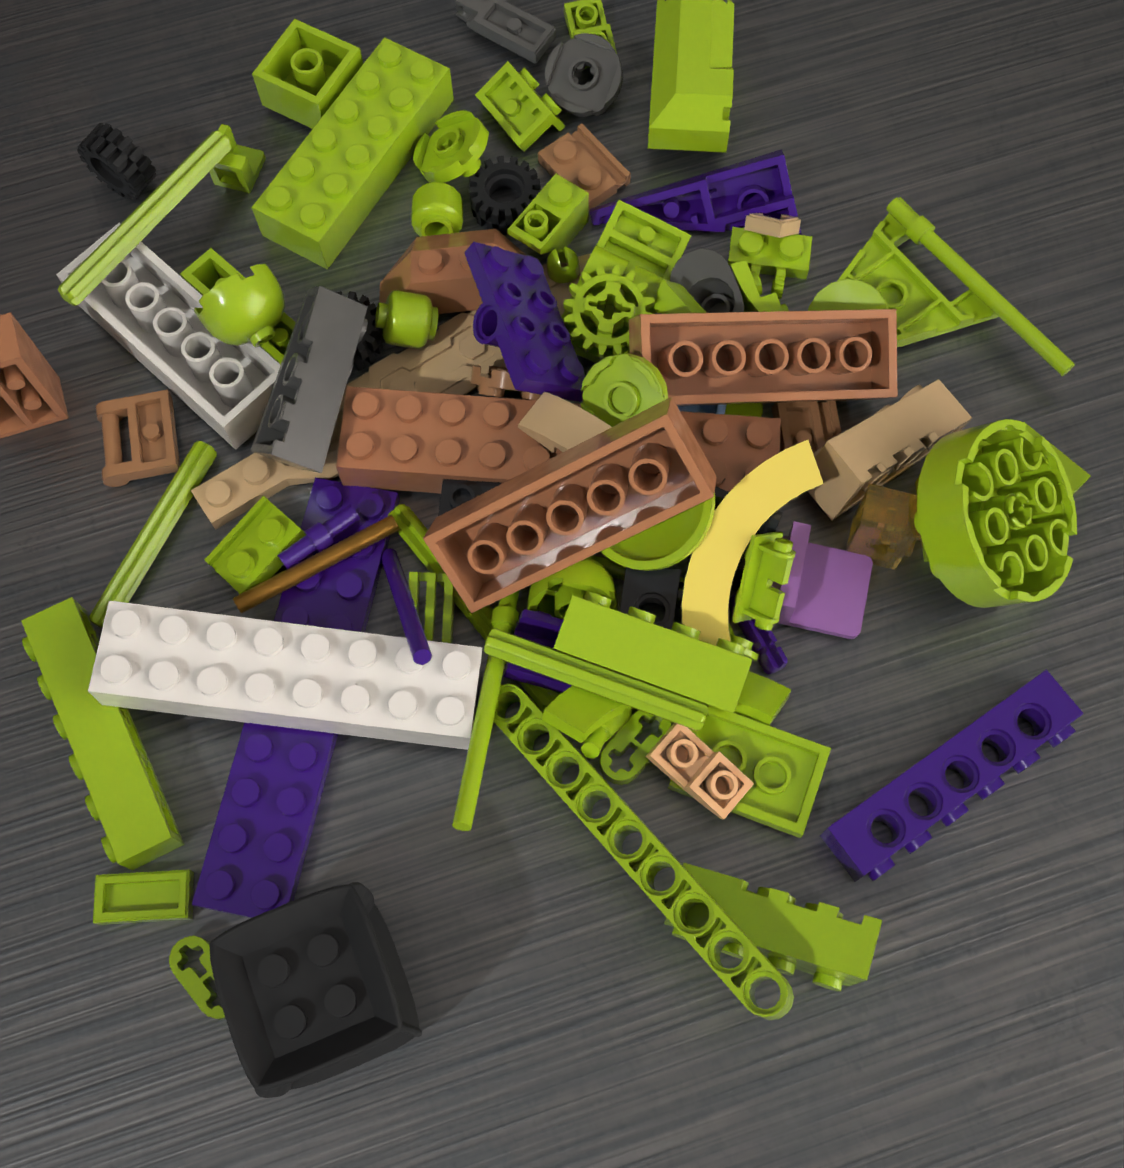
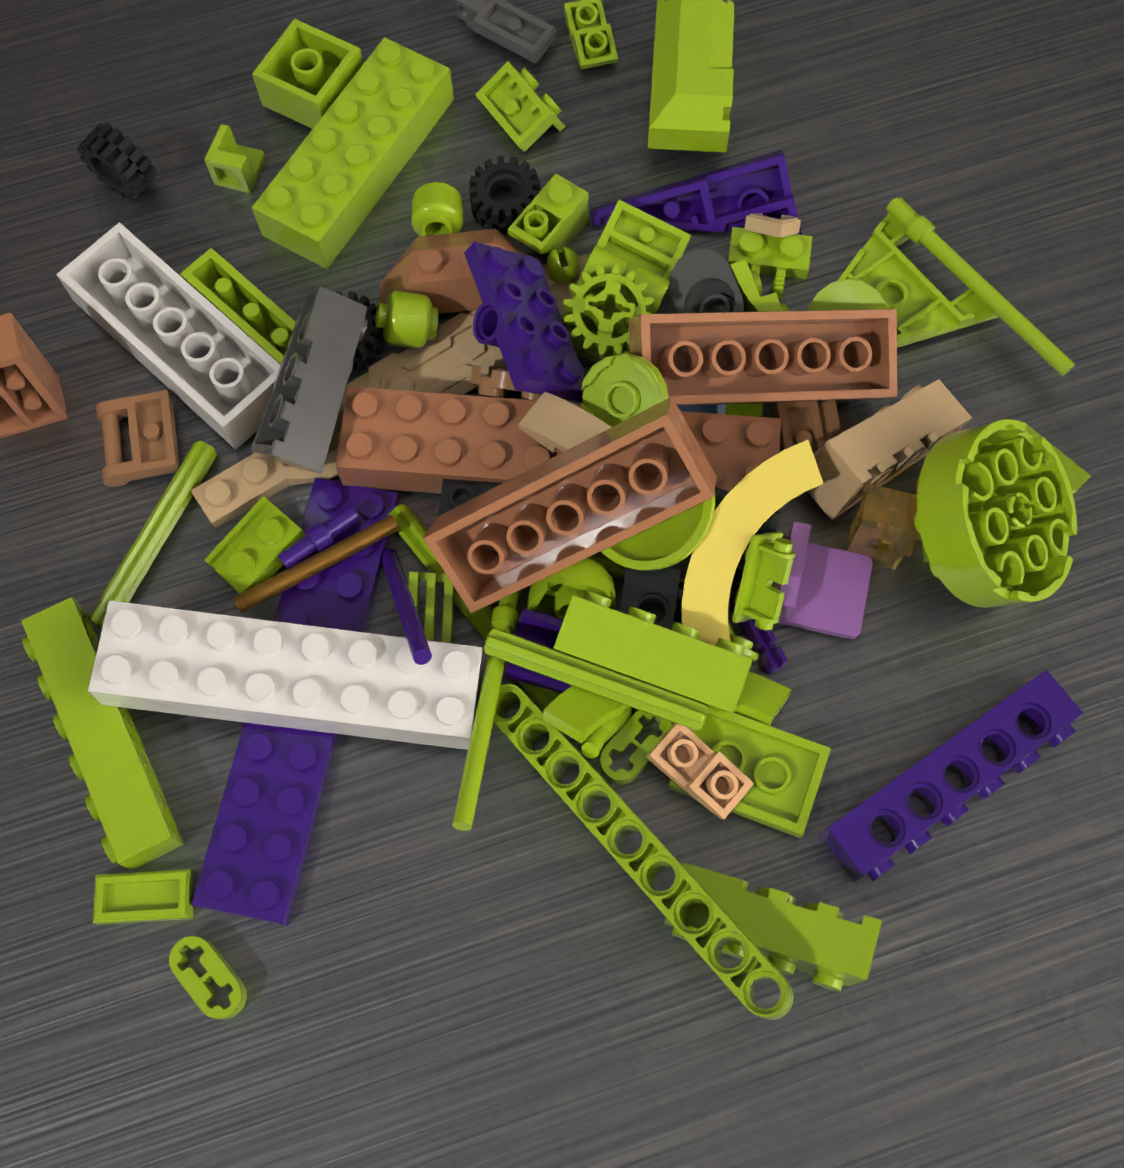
lime axle [58,130,232,306] -> none
lime cylinder [194,264,285,347] -> none
black piece [209,882,422,1098] -> none
lime plate [413,110,489,183] -> none
medium nougat plate [538,123,631,211] -> none
dark grey plate [545,33,623,117] -> none
lime slope [654,279,707,314] -> none

